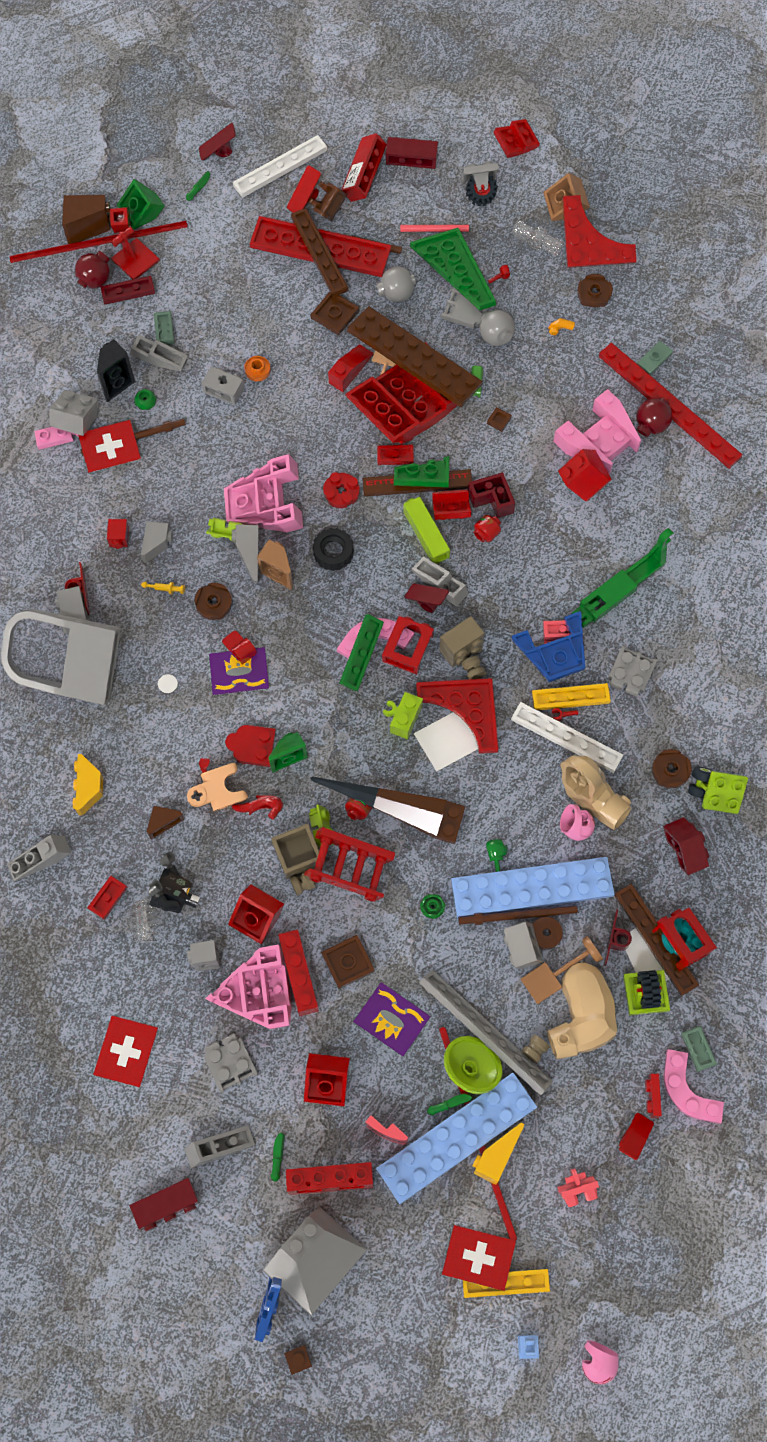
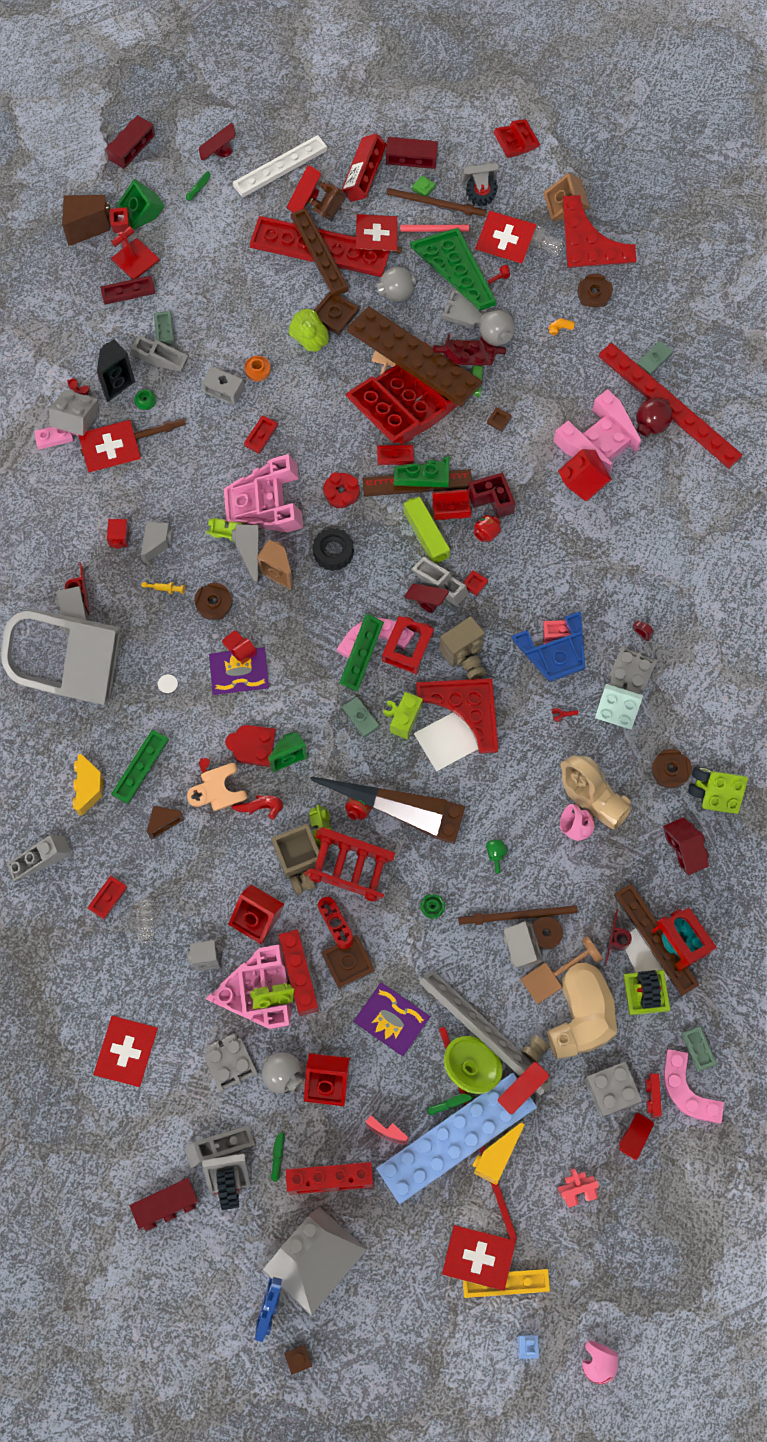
red piece [9,221,188,263] -> none
dark red brick [75,251,110,289] -> none
black torso [148,852,200,913] -> none
red slope [328,344,374,392] -> none
light blue plate [451,857,614,918] -> none
white plate [511,702,623,773] -> none
yellow plate [532,683,611,711] -> none
green hinge [571,528,674,628] -> none
none -> red piece [67,378,90,395]
none -> dark red brick [106,115,155,169]
none -> green plate [111,730,169,805]
none -> light grey plate [202,1154,251,1210]
none -> red plate [244,415,278,454]
none -> lime hinge [250,983,294,1010]
none -> light grey brick [262,1052,305,1094]
none -> lime hair [288,309,329,352]
none -> red beam [318,897,354,949]
none -> sand green plate [342,697,379,738]
none -> red sticker [356,214,397,251]
none -> reddish brown bar [386,188,486,217]
none -> bright green plate [412,175,436,197]
none -> dark red plate [433,334,506,366]
none -> red plate [463,570,488,596]
none -> red sticker [475,211,537,264]
none -> red piece [498,1062,549,1114]
none -> light grey brick [585,1062,642,1119]
none -> light aqua plate [595,684,643,730]
none -> dark red tile [633,620,654,642]

